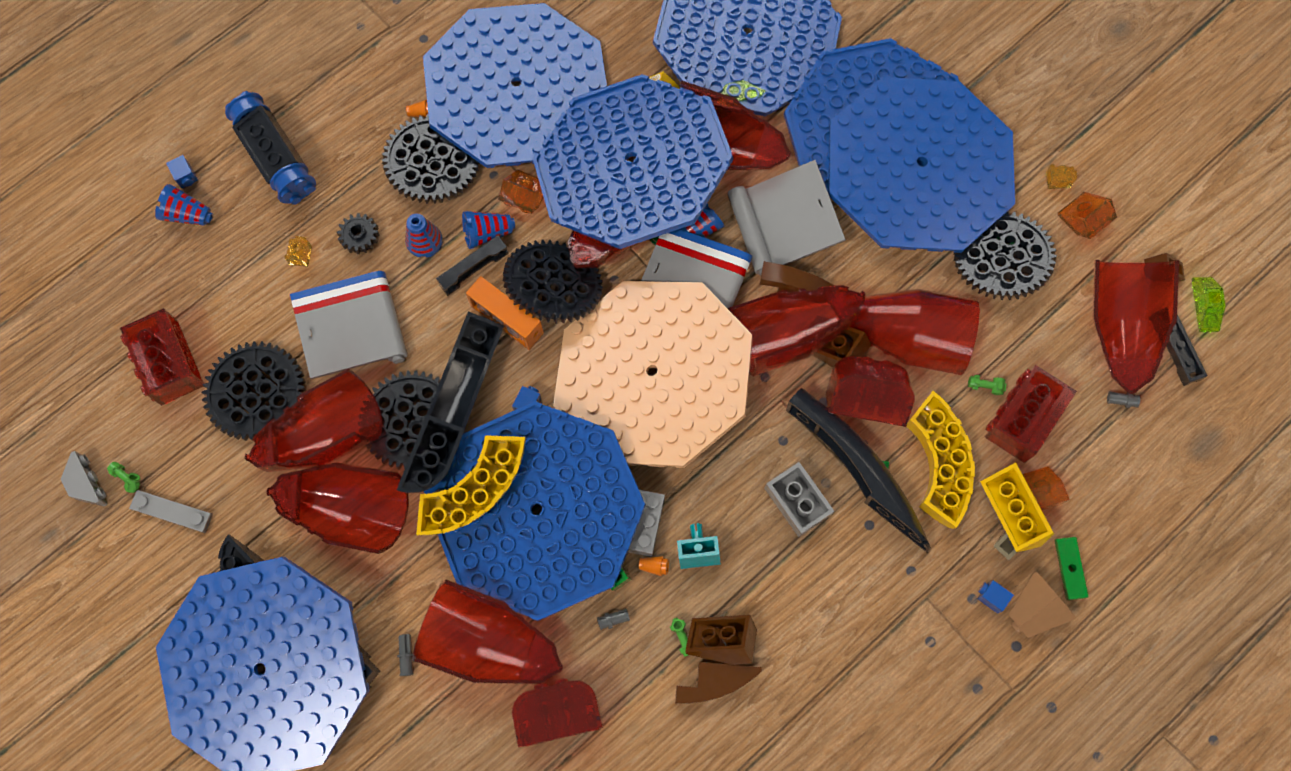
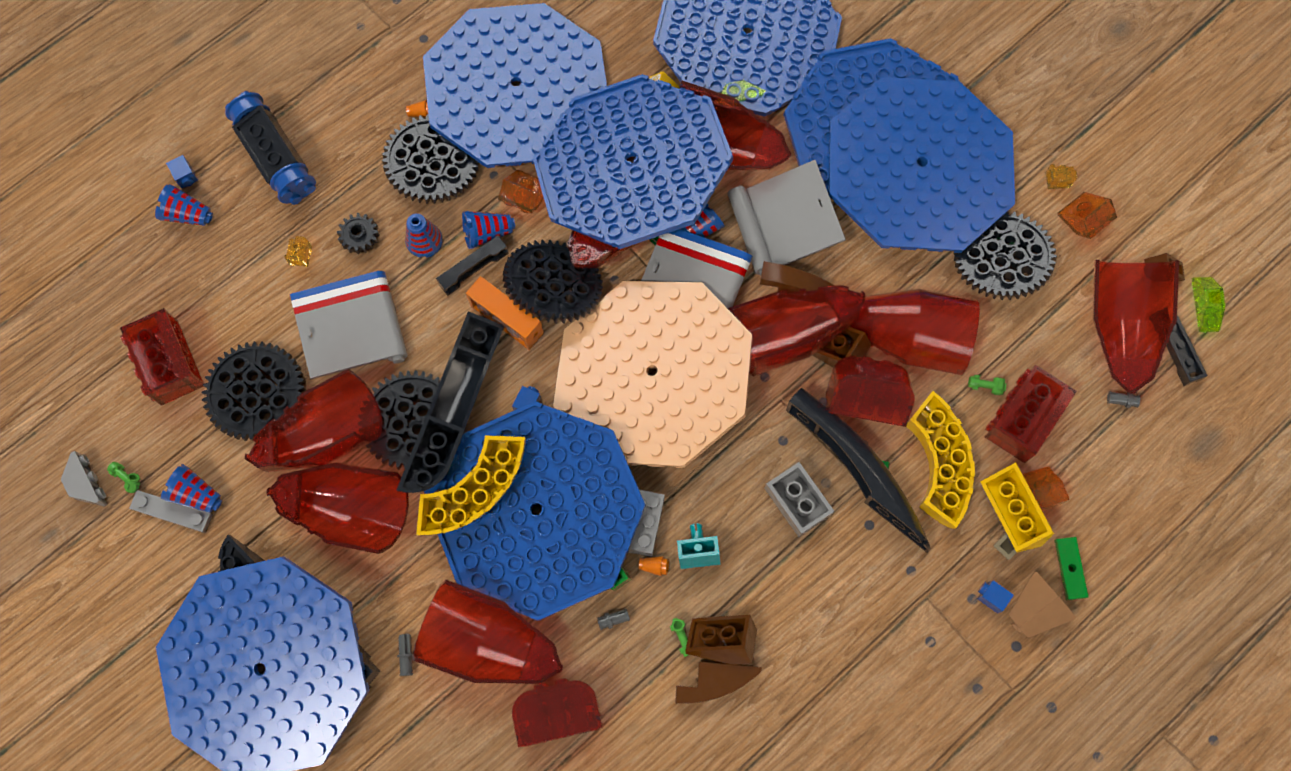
none -> blue cone [161,464,222,513]

